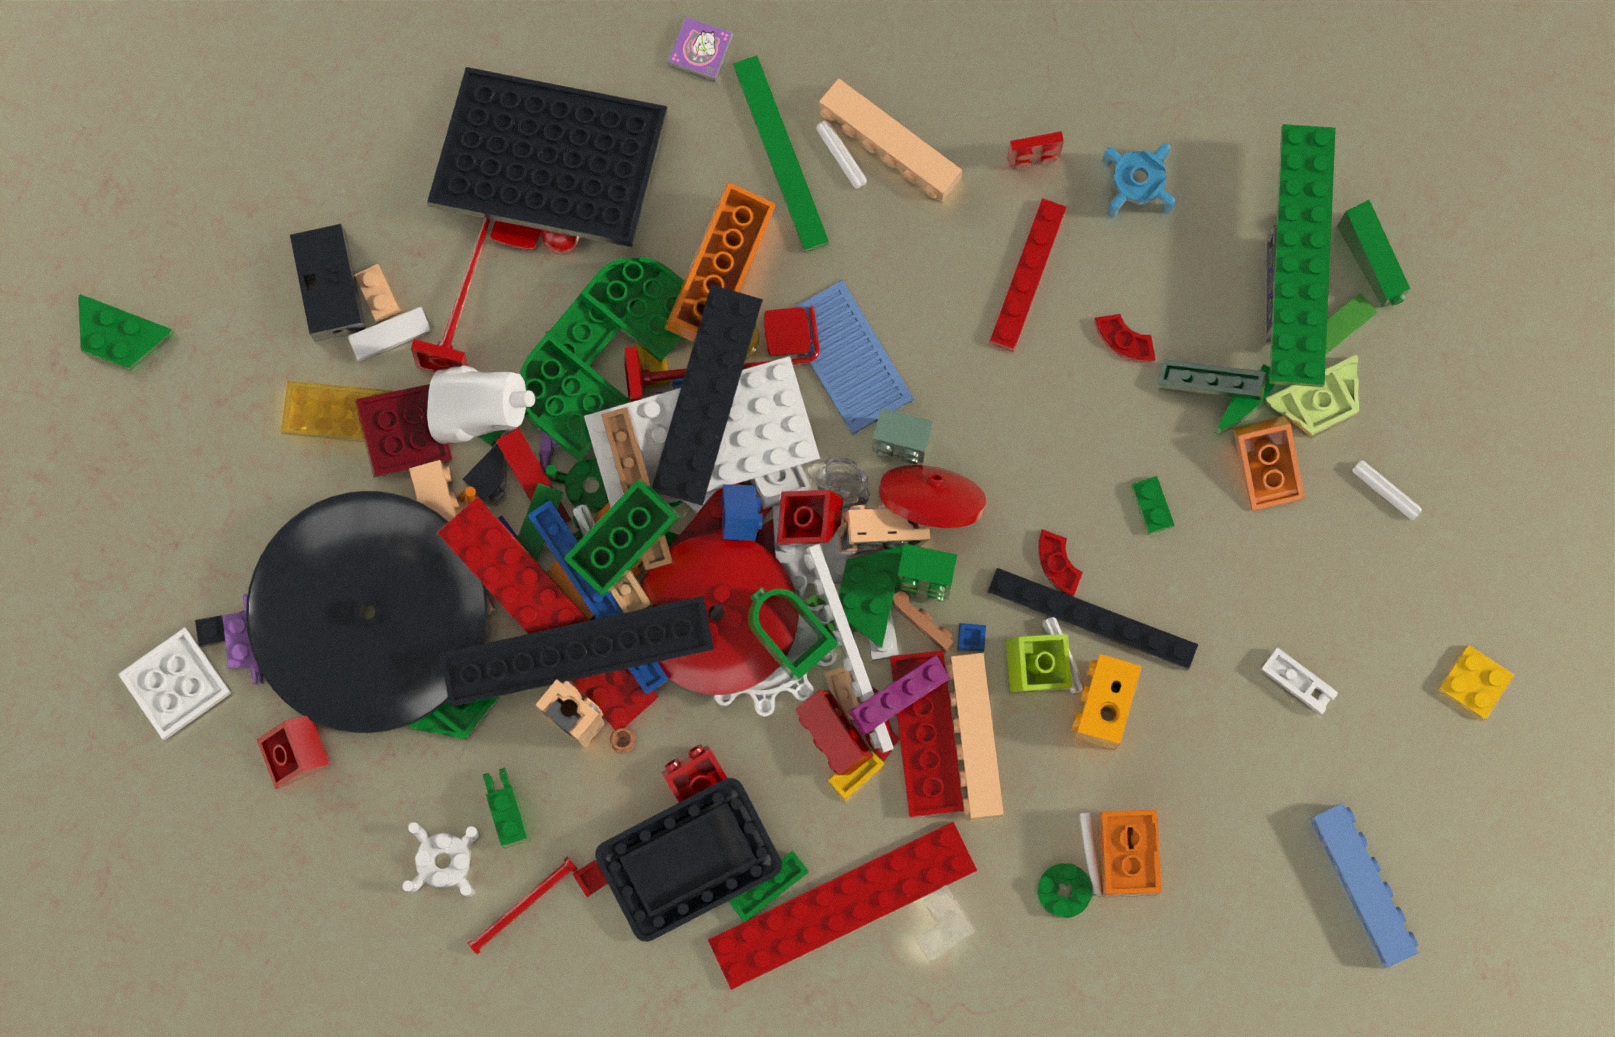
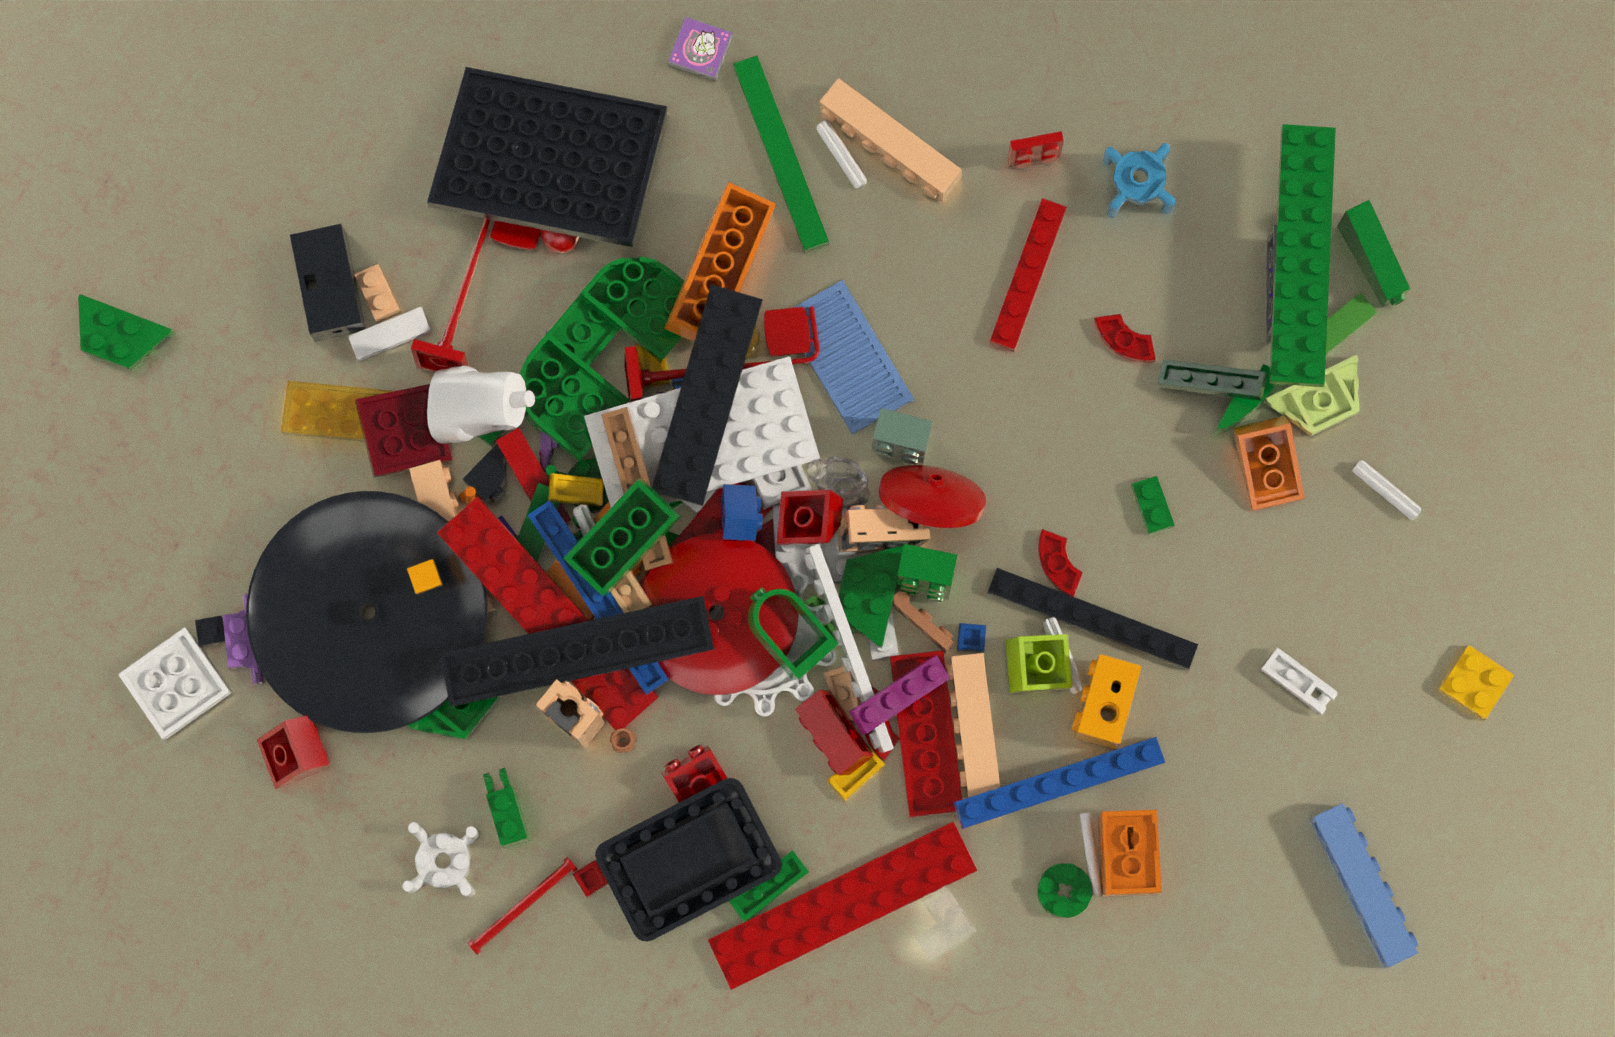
none -> light orange tile [407,559,442,594]
none -> yellow tile [548,473,604,507]
none -> blue plate [953,737,1165,829]

